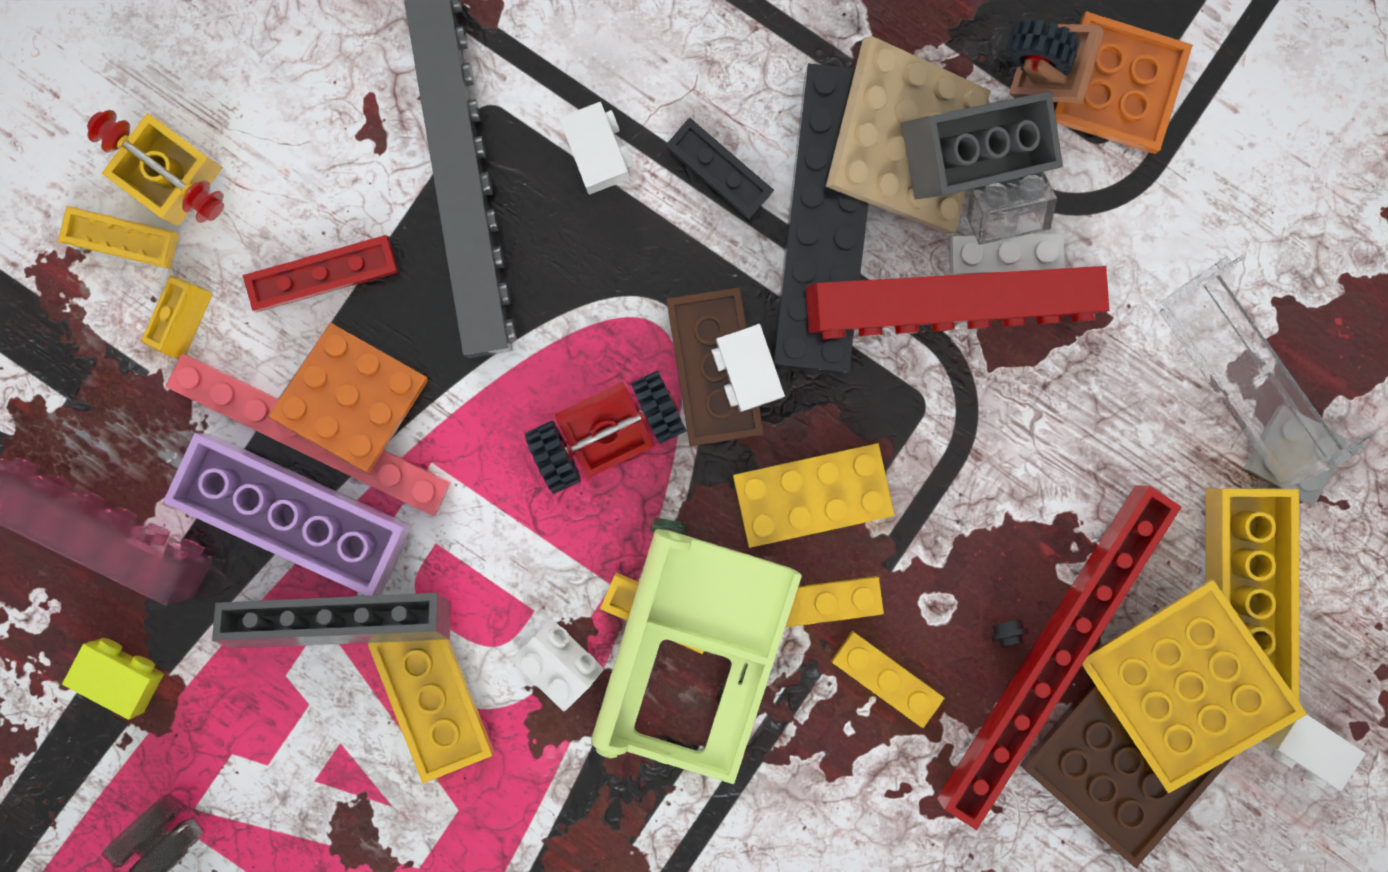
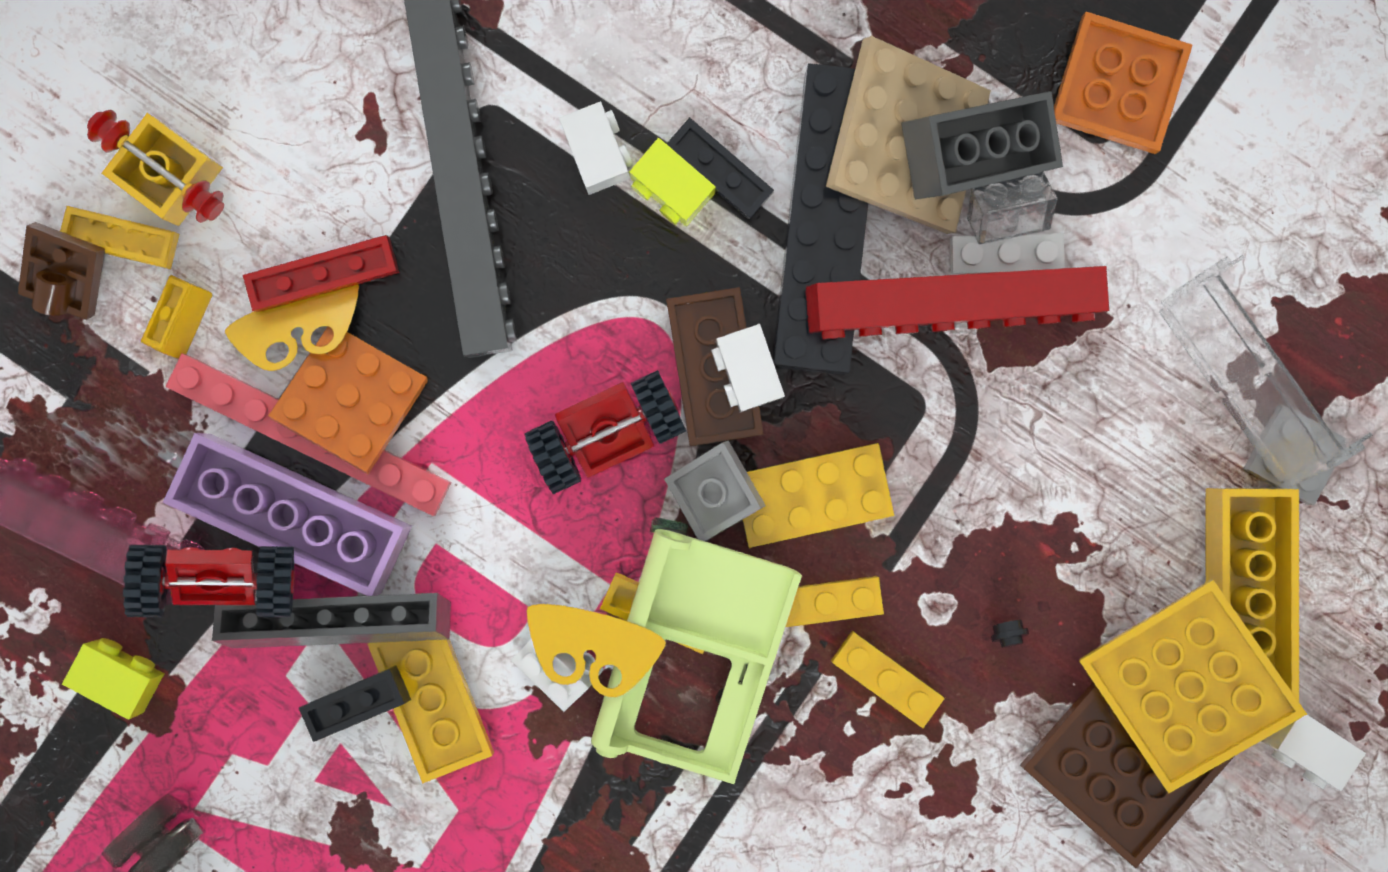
red brick [936,485,1182,830] -> none
plate [1004,19,1104,103] -> none
none -> reddish brown plate [18,222,105,320]
none -> plate [123,545,295,617]
none -> yellow piece [225,284,359,371]
none -> black plate [299,665,411,742]
none -> yellow piece [527,604,666,697]
none -> neon yellow brick [629,138,716,227]
none -> light grey plate [664,441,766,542]

